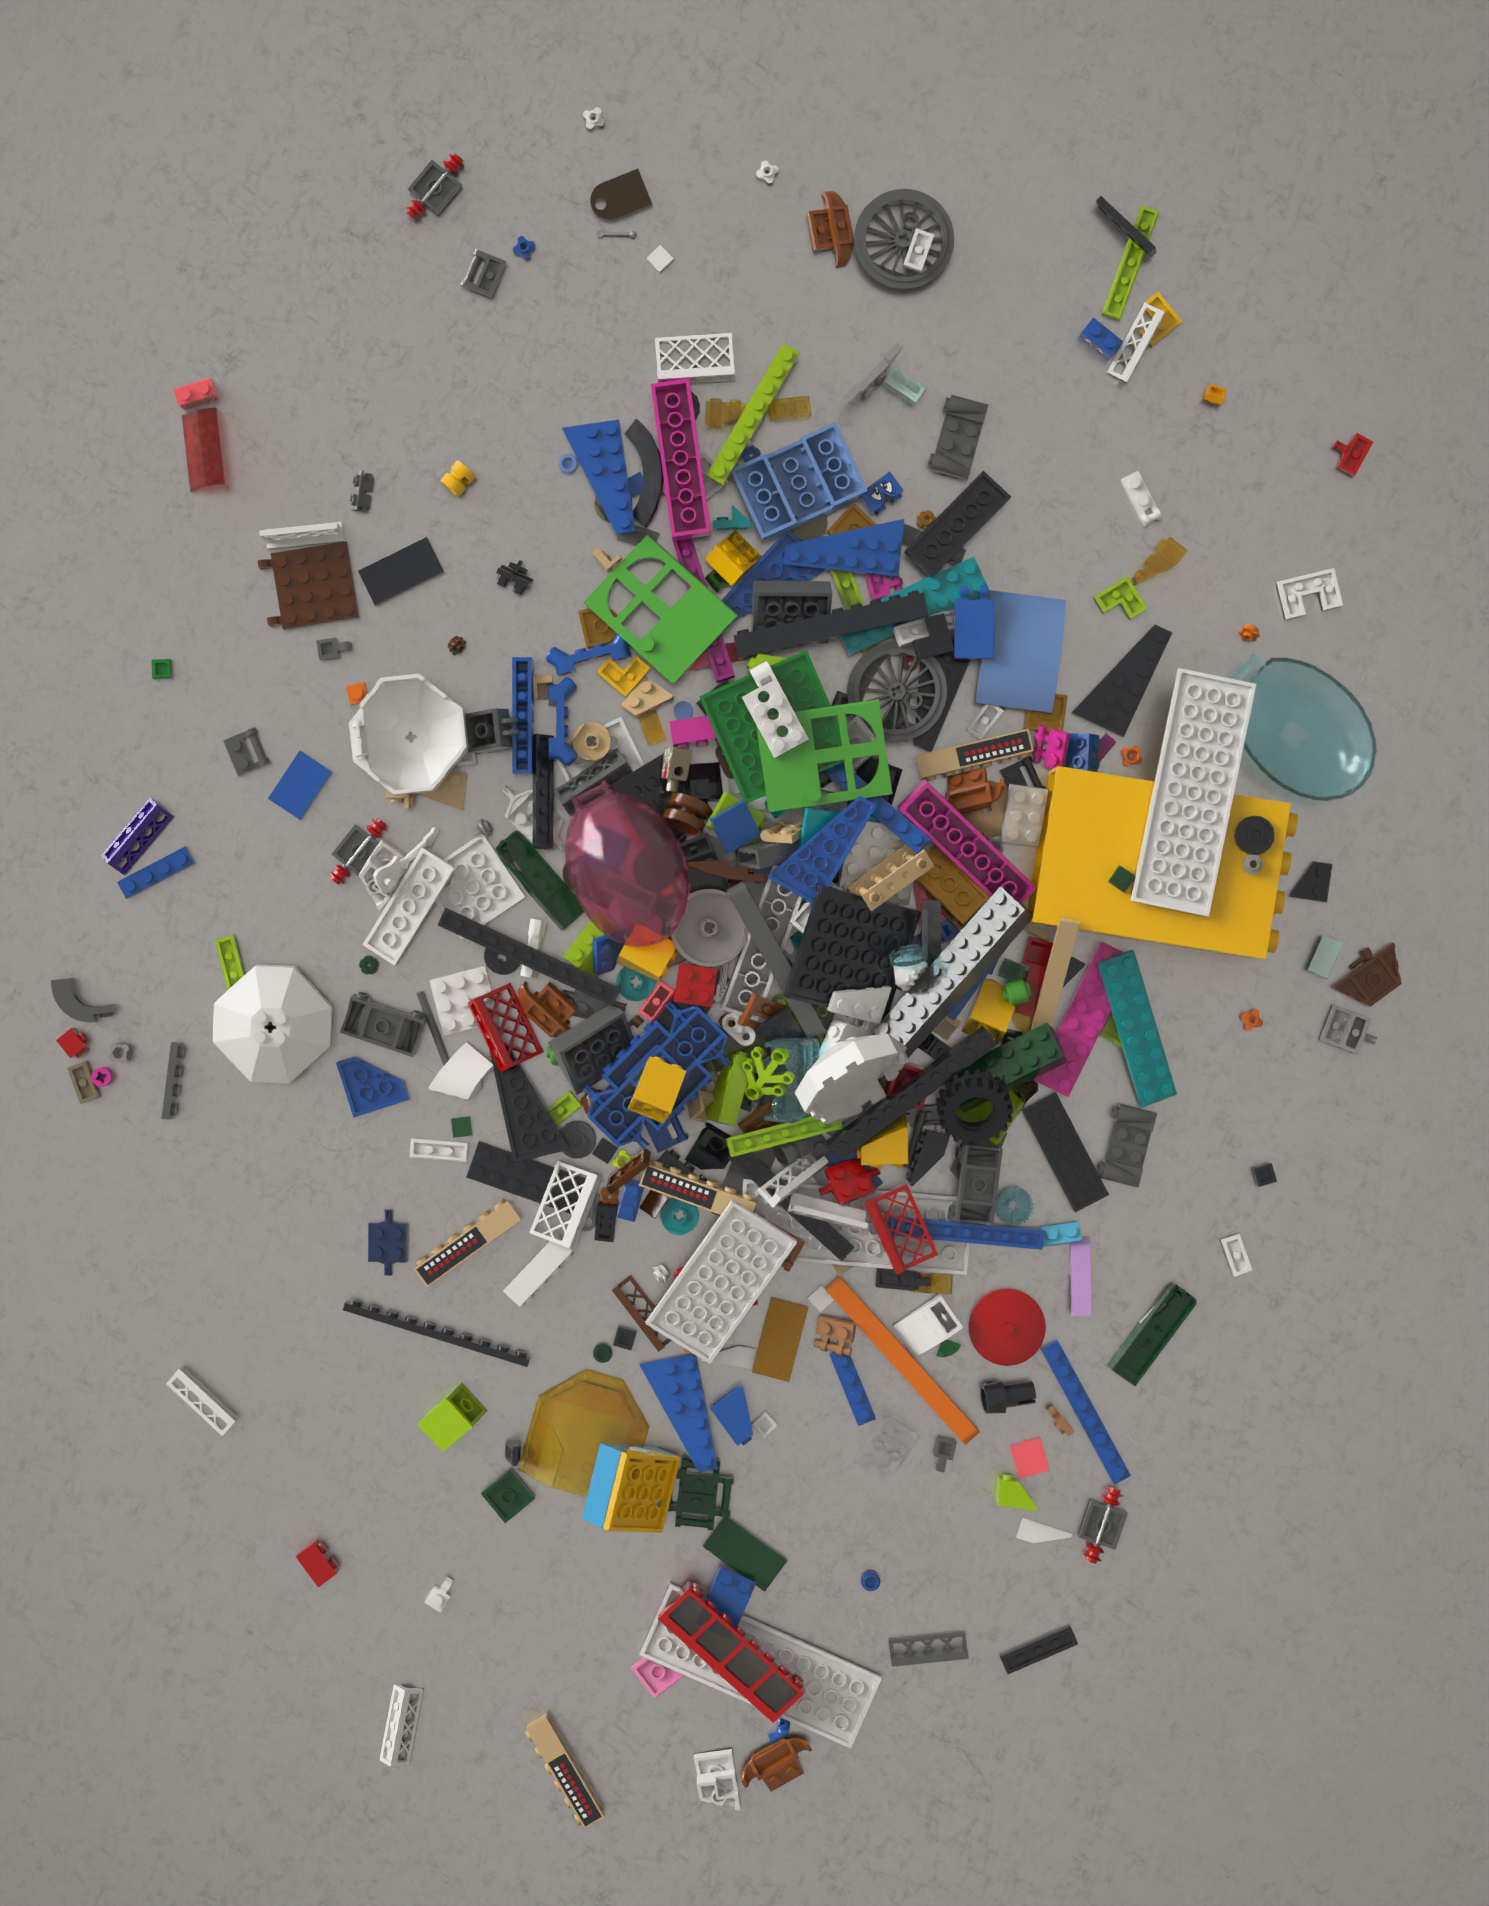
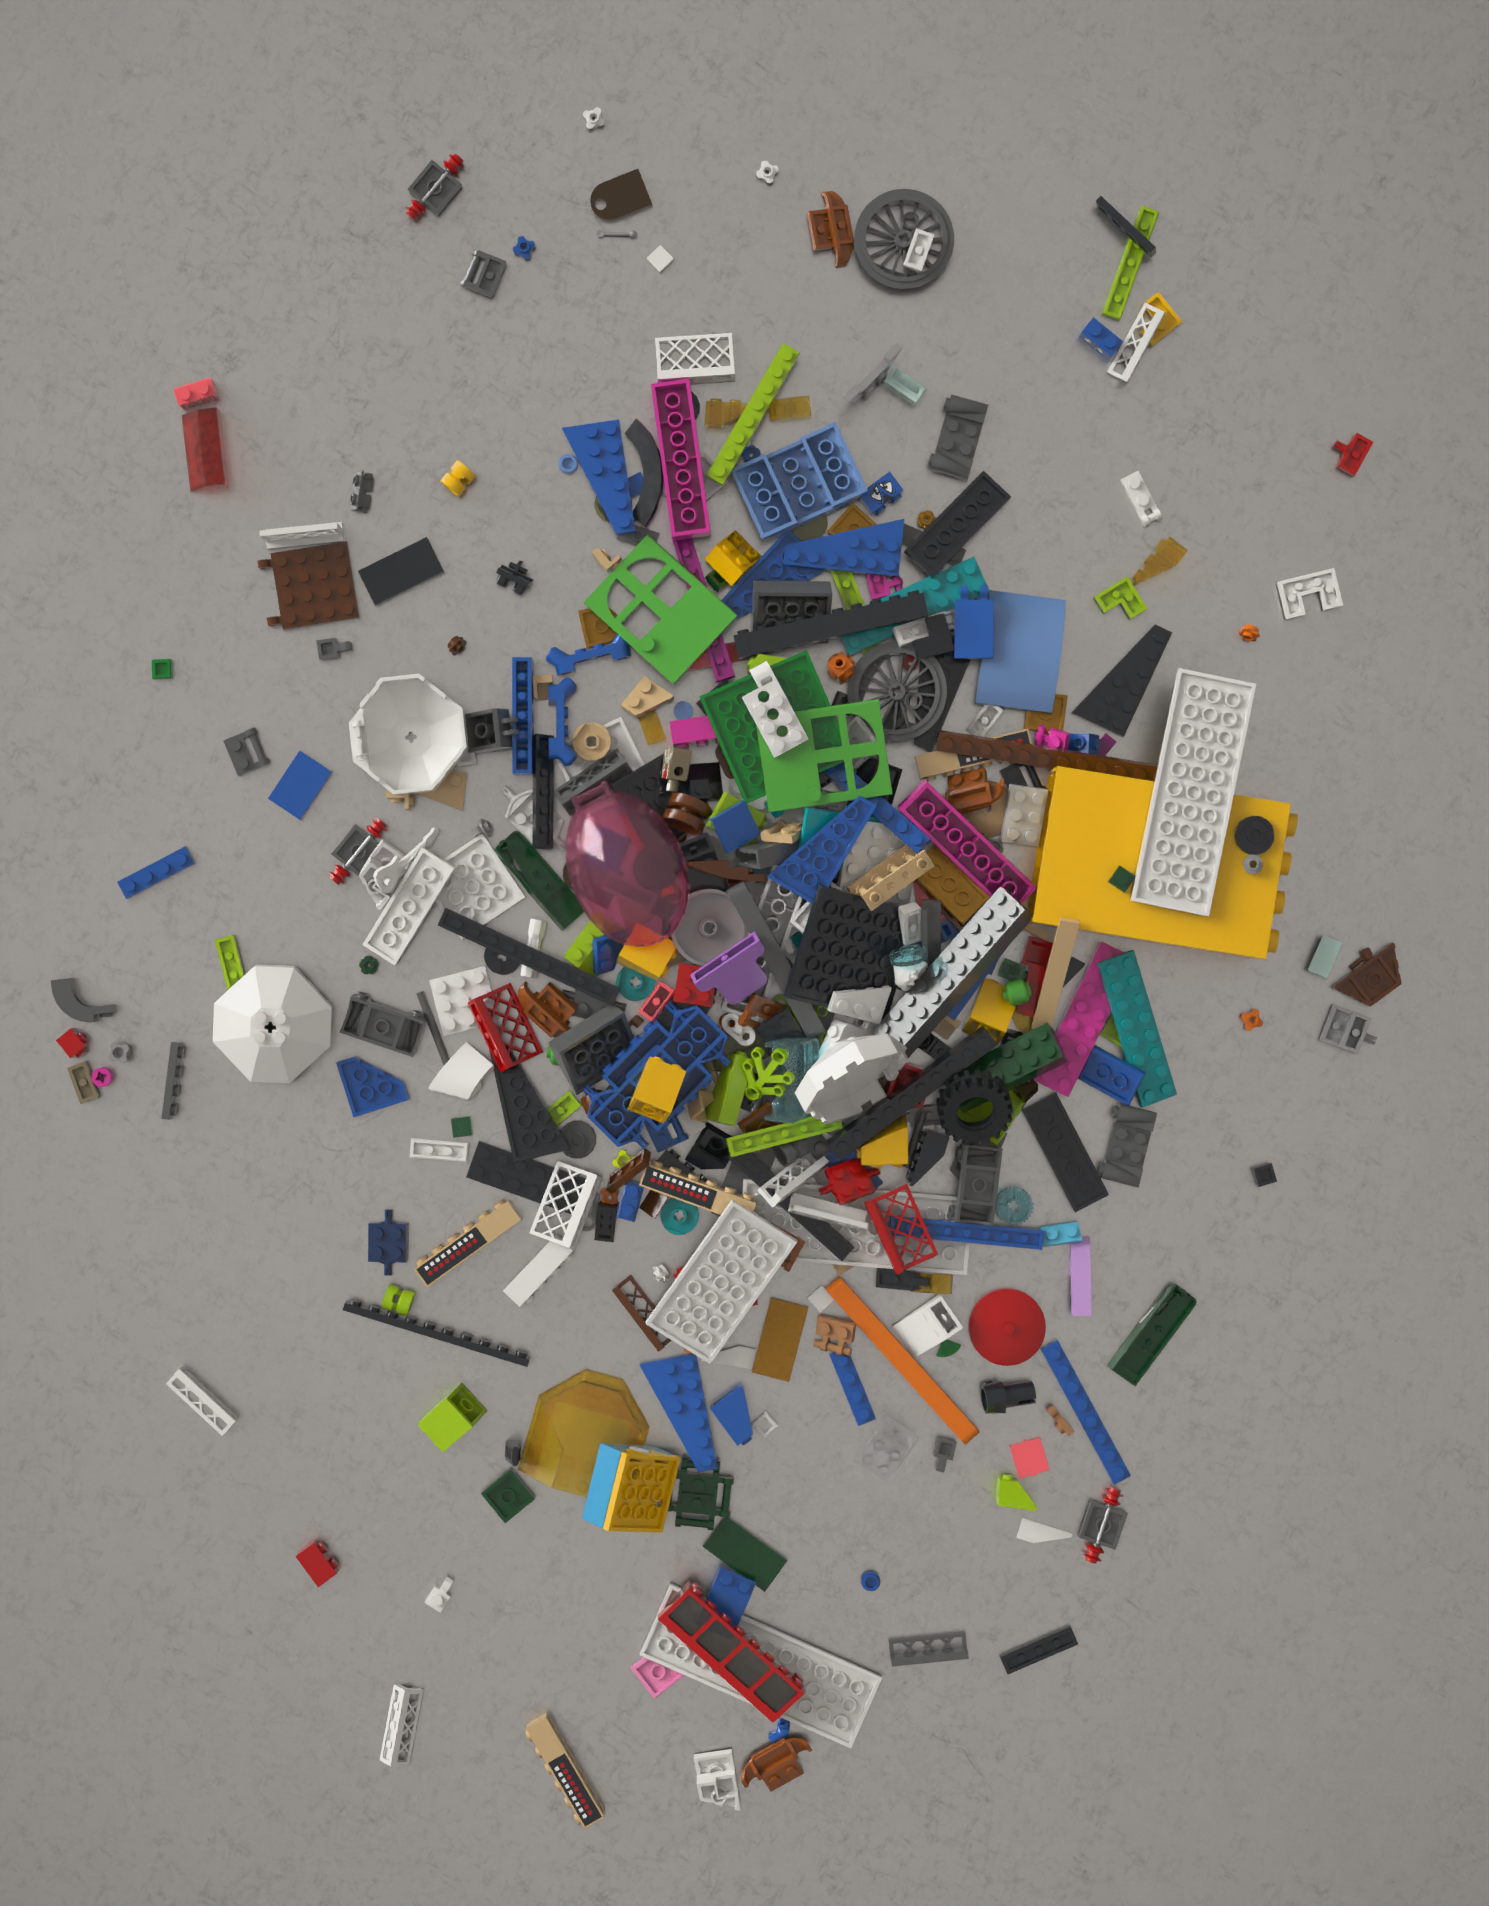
dark purple fence [101,797,173,875] -> none
orange plate [346,682,368,706] -> none
black tile [592,1137,618,1164] -> none
dark green plate [593,1343,612,1363] -> none
yellow plate [597,656,651,697] -> none
black plate [613,1326,637,1350] -> none
teal slope [713,505,752,531] -> none
orange plate [1121,745,1142,766] -> none
light orange plate [1204,383,1227,405] -> none
white plate [1221,1233,1252,1277] -> none
clear light blue windscreen [1228,653,1377,801] -> none
black wing [1289,861,1333,902] -> none
none -> lime wheel [381,1284,415,1316]
none -> medium lavender brick [690,931,767,1004]
none -> orange brick [827,651,855,684]
none -> white slope [898,902,922,946]
none -> reddish brown plate [937,730,1158,782]
none -> blue tile [1078,1045,1146,1106]

